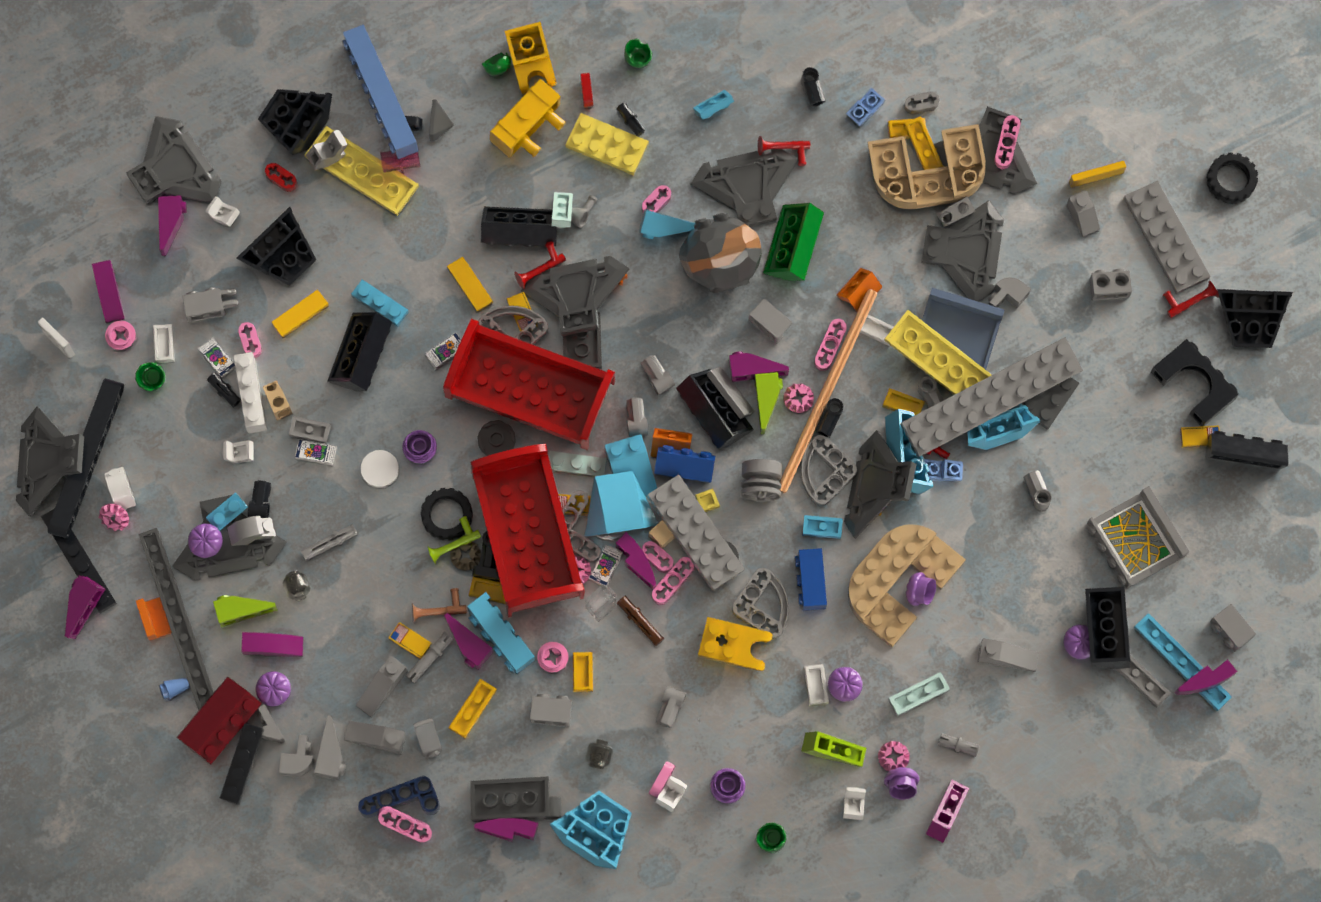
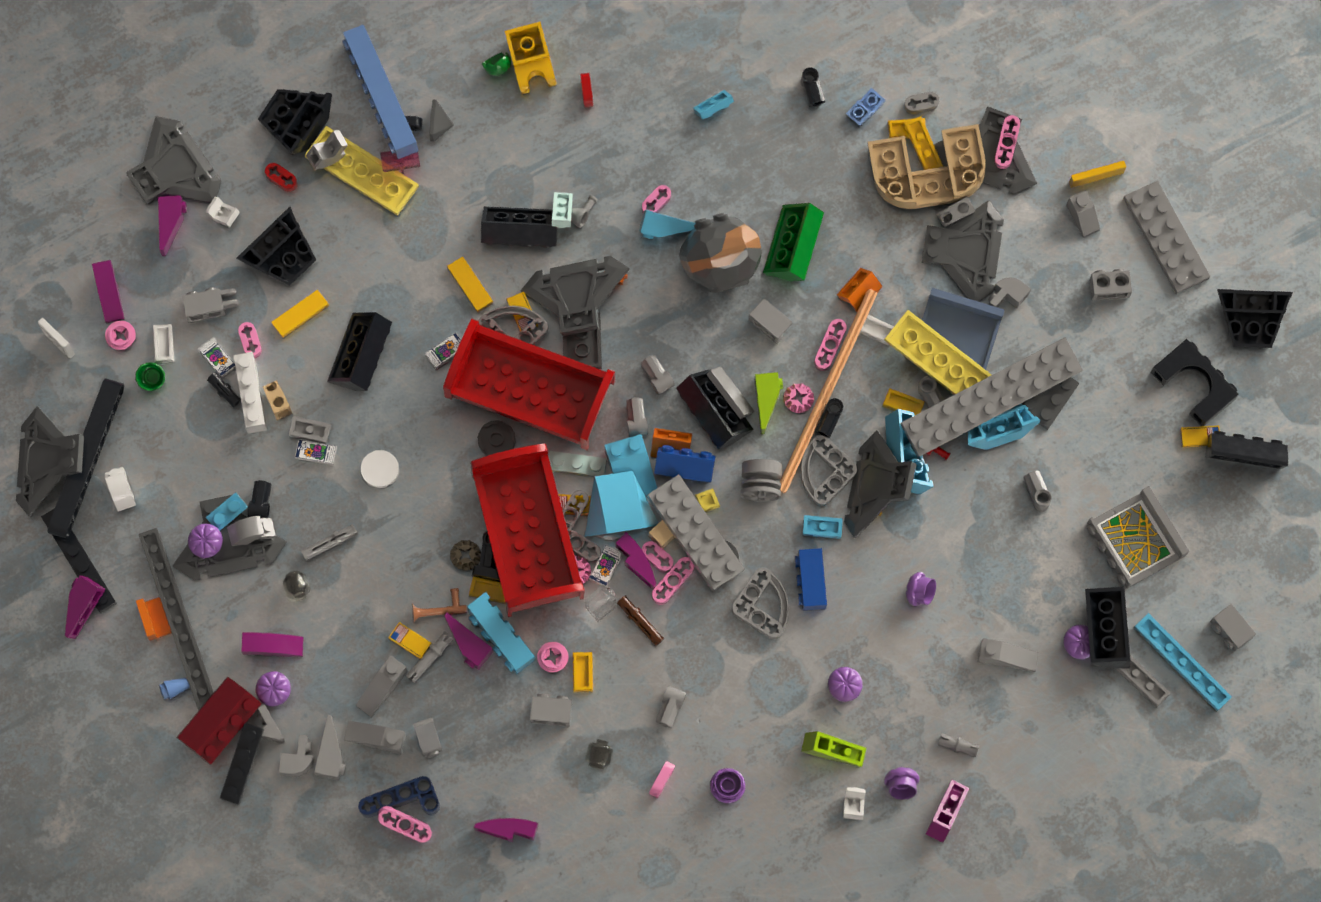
bright pink gear [98,503,129,531] -> none
lime slope [213,595,278,627] -> none
white bracket [222,440,254,464] -> none
medium azure plate [351,279,409,327] -> none
medium lavender piece [402,430,437,464] -> none
black tyre [421,488,473,541] -> none
lime piece [427,516,482,564] -> none
yellow tile [448,678,497,739] -> none
dark grey hinge [470,776,561,821] -> none
yellow piece [490,79,566,158] -> none
red piece [514,242,566,289] -> none
medium azure wedge [550,791,632,869] -> none
light yellow plate [565,113,649,176] -> none
black axle [616,102,645,136] -> none
green hair [624,38,652,68] -> none
white bracket [655,776,687,812] -> none
dark grey plate [690,149,798,227] -> none
yellow brick [698,617,773,671] -> none
magenta slope [729,351,789,382] -> none
green hair [756,822,787,853] -> none
red piece [757,136,811,166] -> none
white tile [804,664,829,706] -> none
tan plate [848,525,966,647] -> none
bright pink gear [878,741,910,771] -> none
light aqua plate [888,672,950,716] -> none
light blue slope [924,459,963,481] -> none
red piece [1163,281,1219,318] -> none
magenta slope [1174,659,1238,695] -> none
black tyre [1206,152,1258,204] -> none

